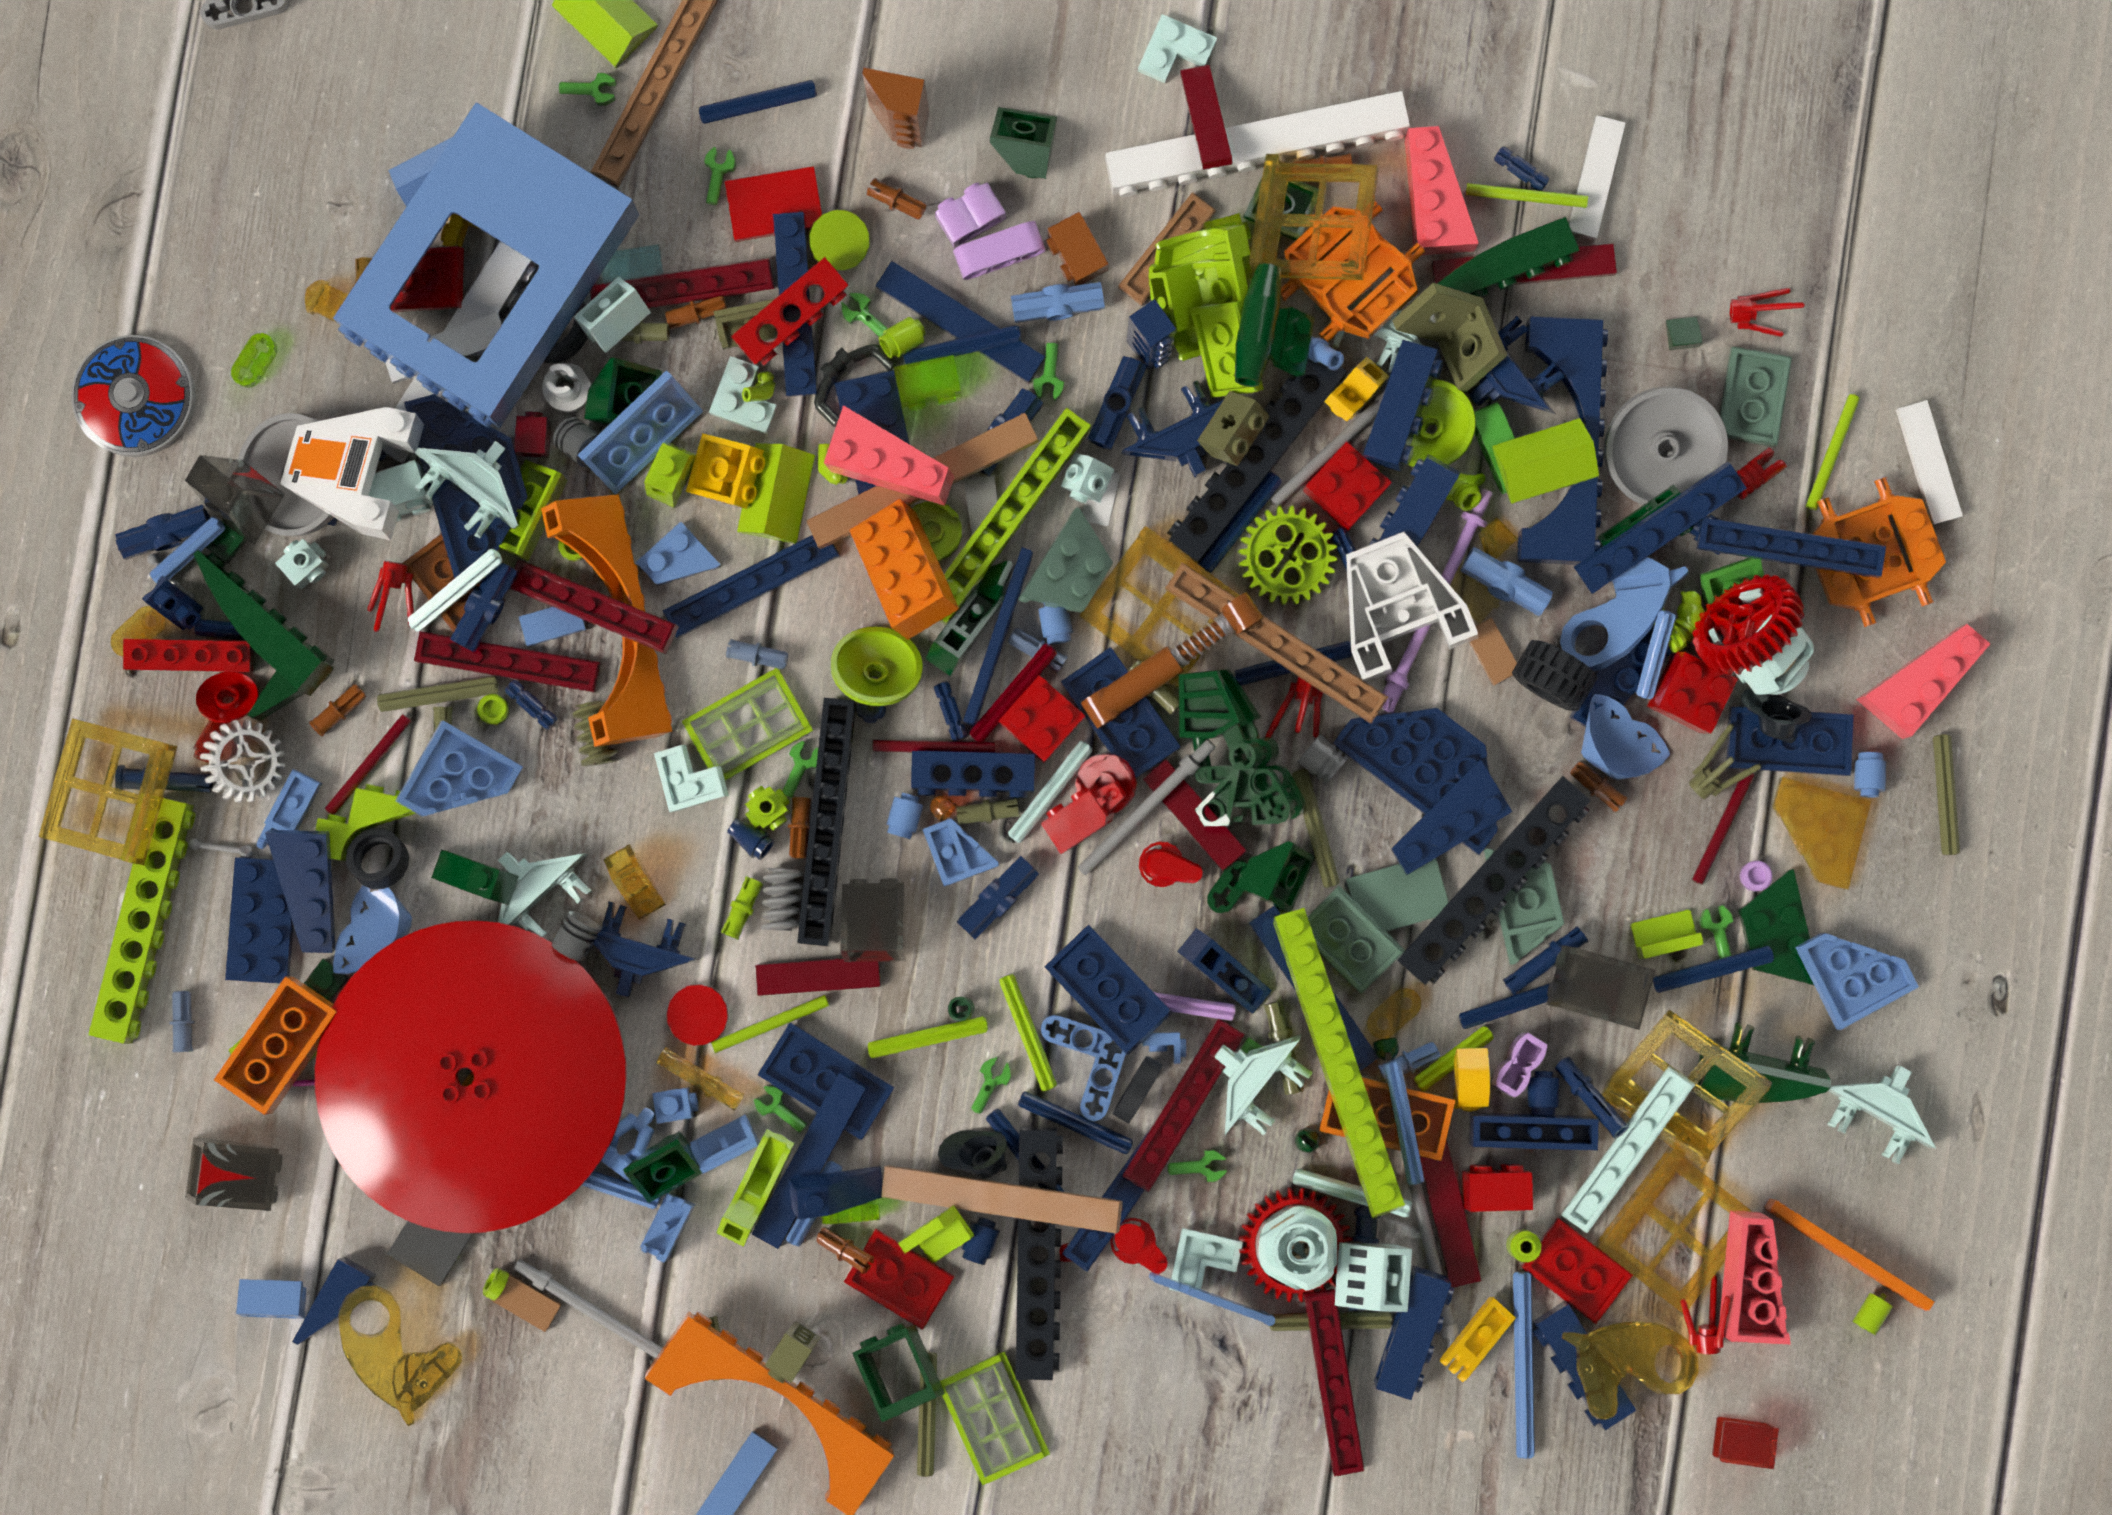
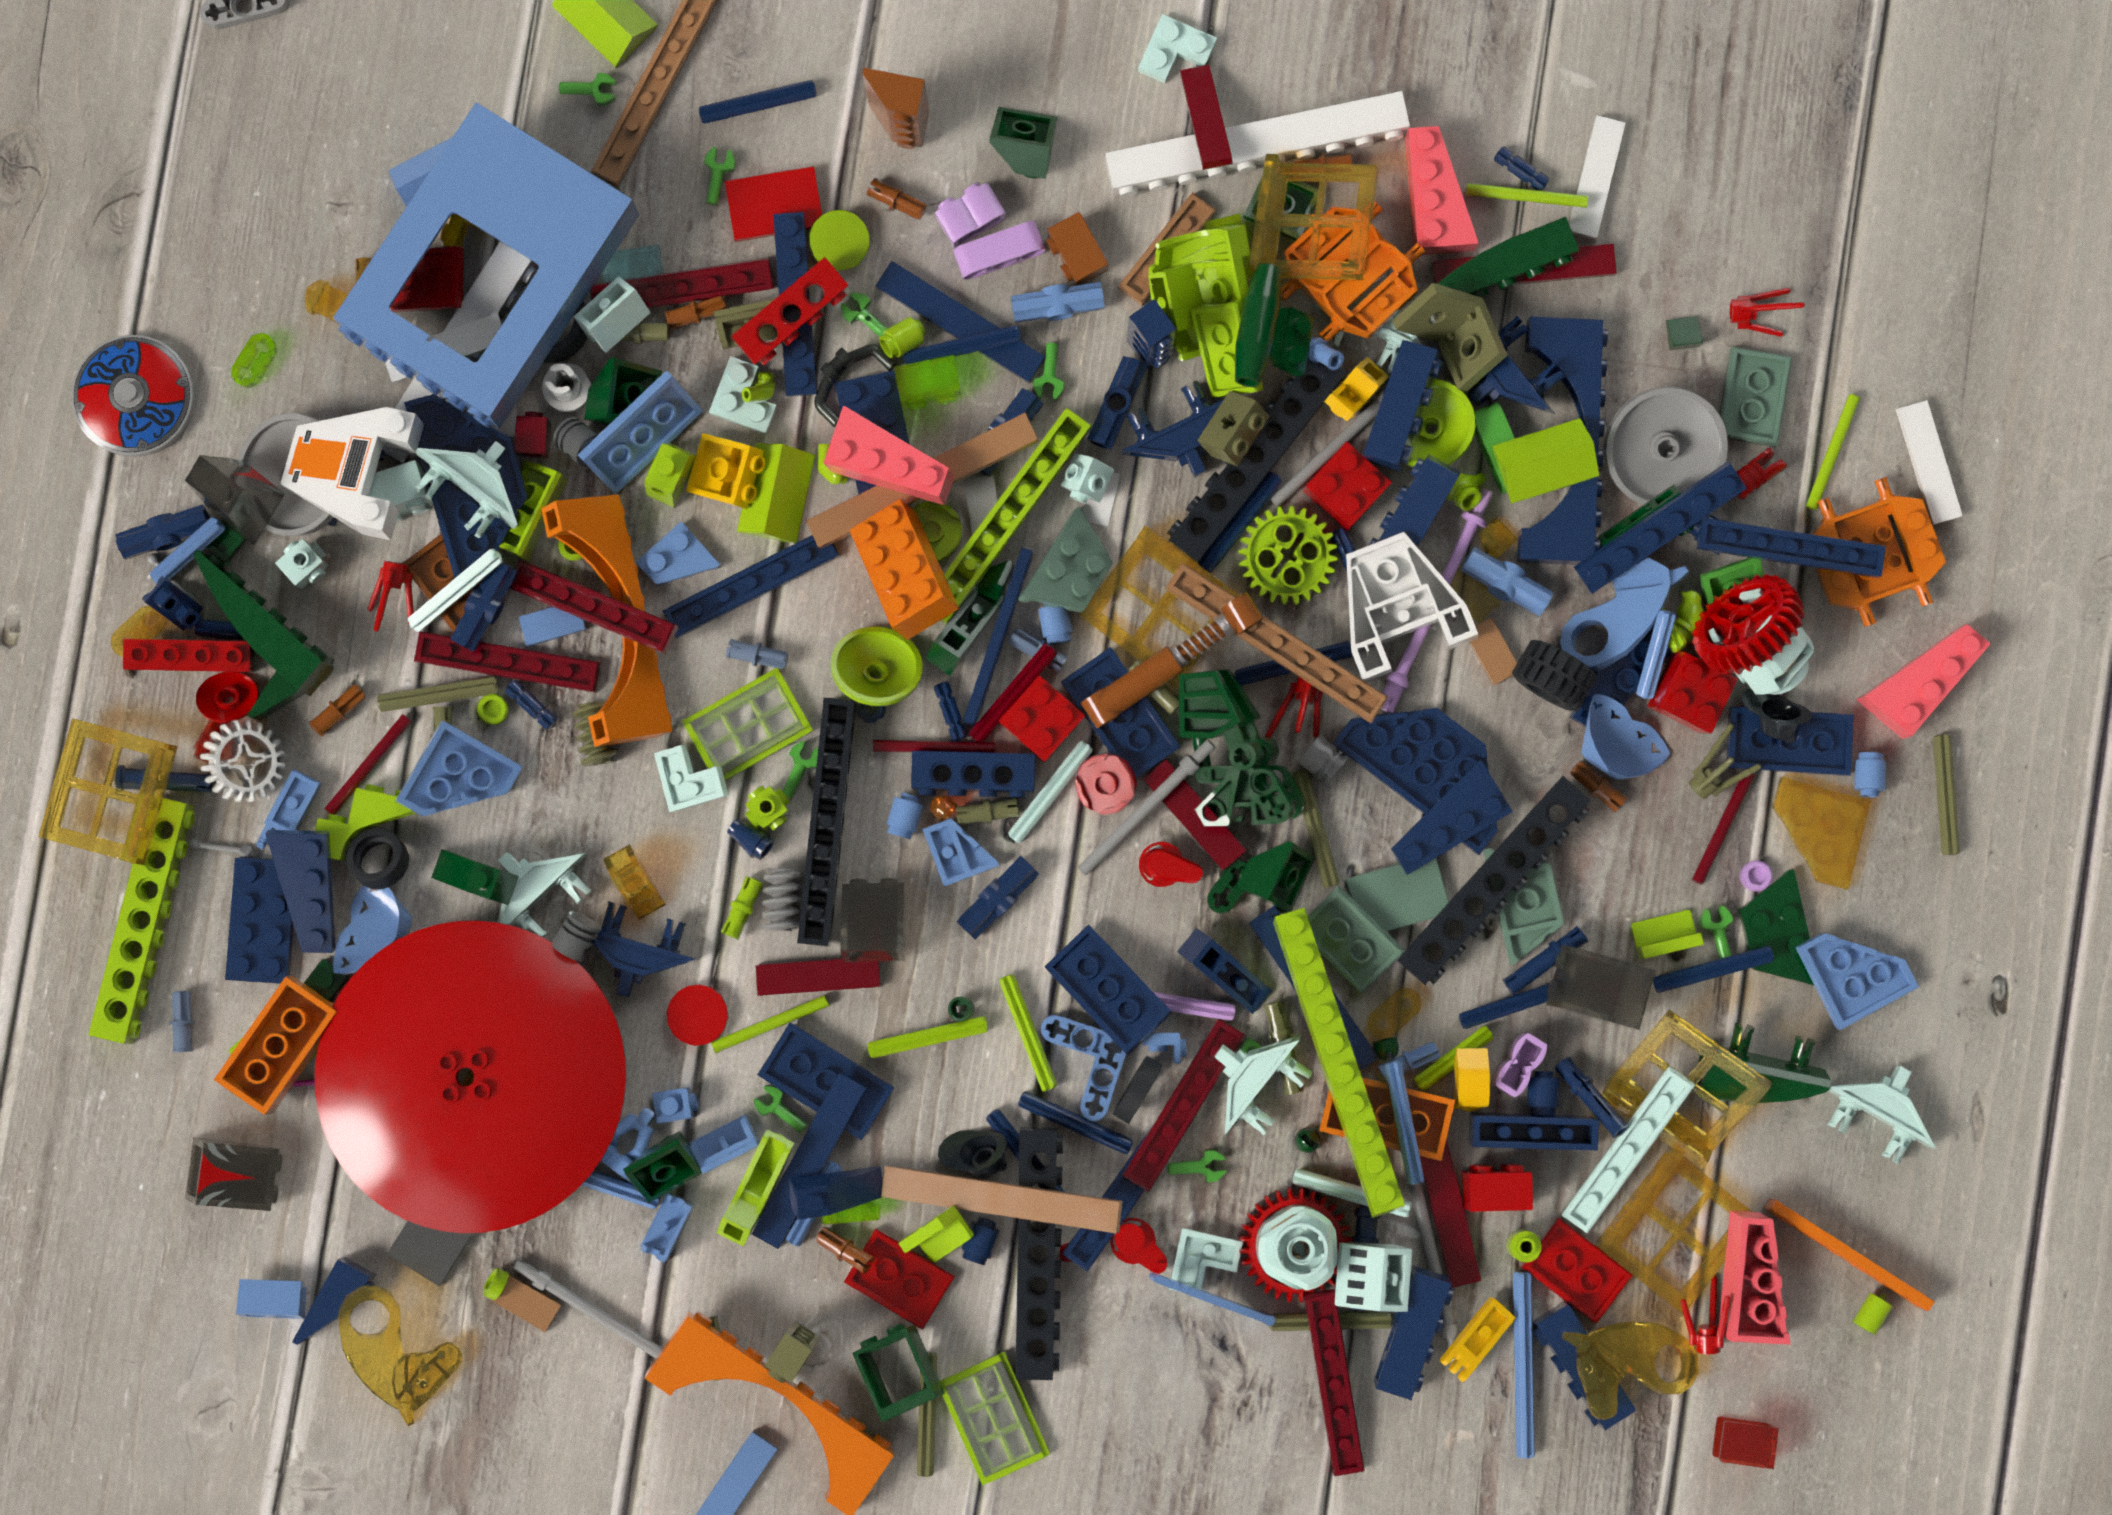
clear yellow pin [656,1046,745,1111] -> none
dark orange axle [788,797,811,859] -> none
bright green bar [971,1057,1011,1114] -> none
hinge [1041,781,1127,854] -> none

